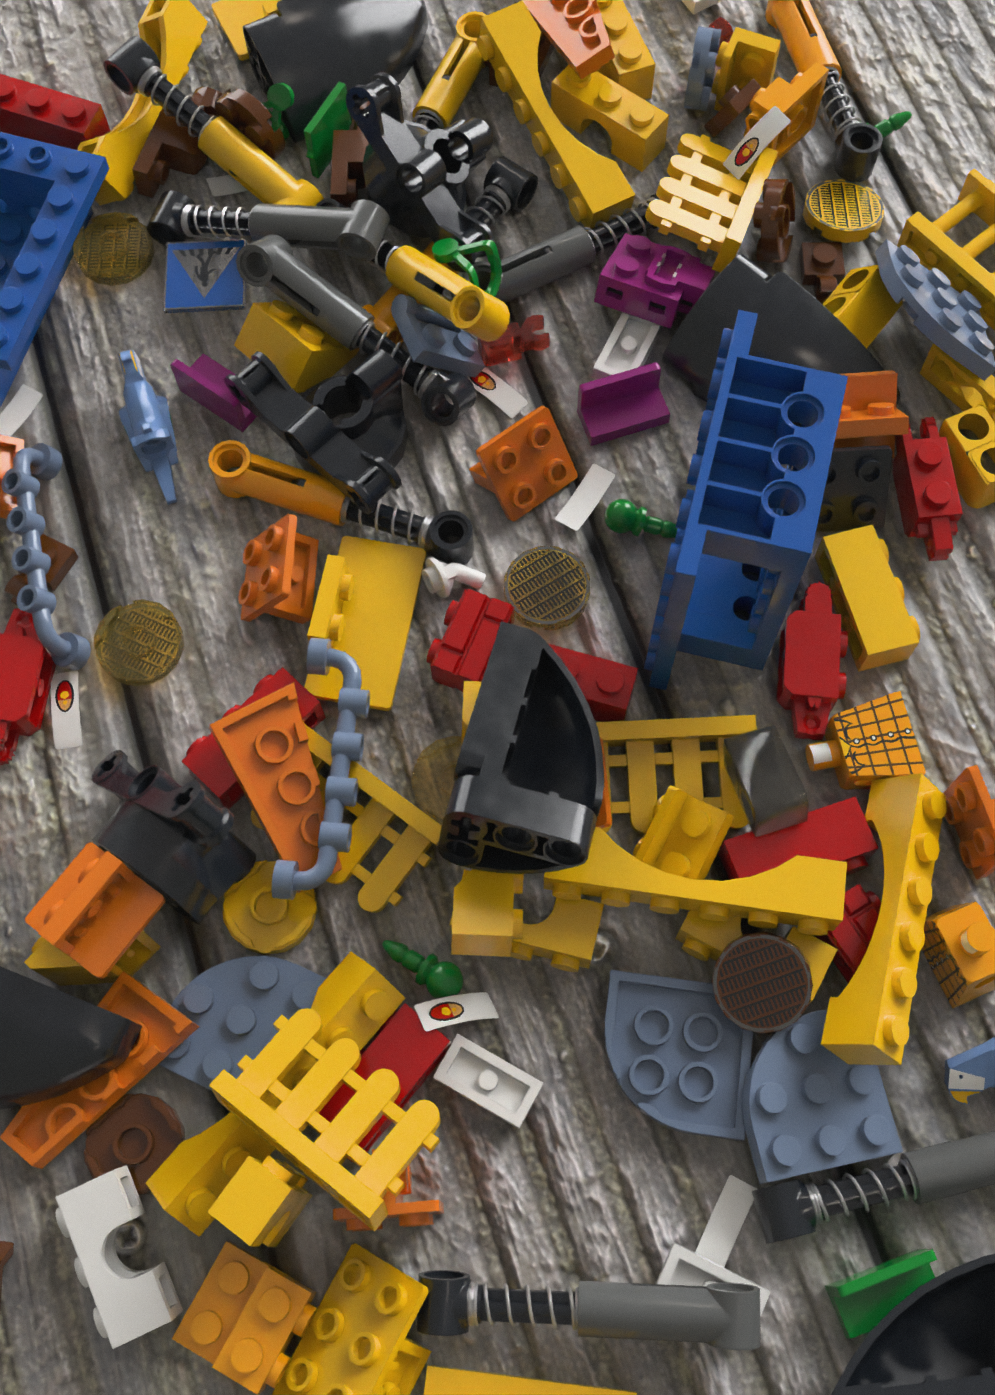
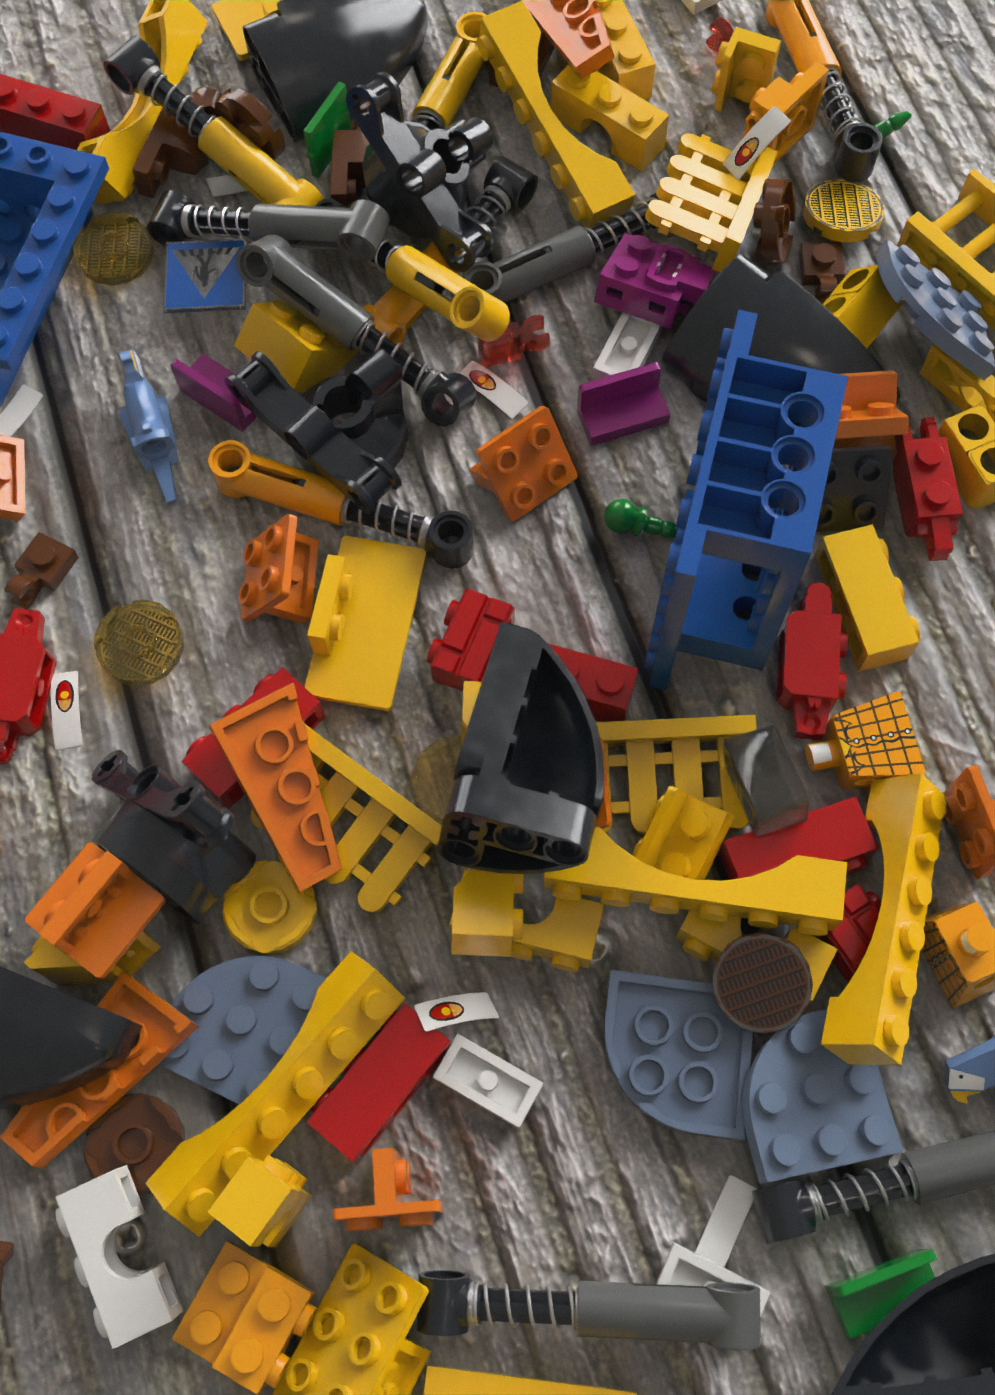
sand blue bar [1,443,91,671] -> none
yellow fence [209,1008,440,1232] -> none
green piece [262,83,294,141] -> none
sand blue bar [272,638,370,900] -> none
green bar [382,940,464,999] -> none
sand blue plate [391,294,485,378] -> none
white plate [422,557,486,599] -> none
green piece [432,238,502,297] -> none
tile [504,546,590,630] -> none
white sticker [555,464,615,531] -> none
sand blue plate [684,26,722,111] -> none
reddish brown plate [704,78,762,138] -> none

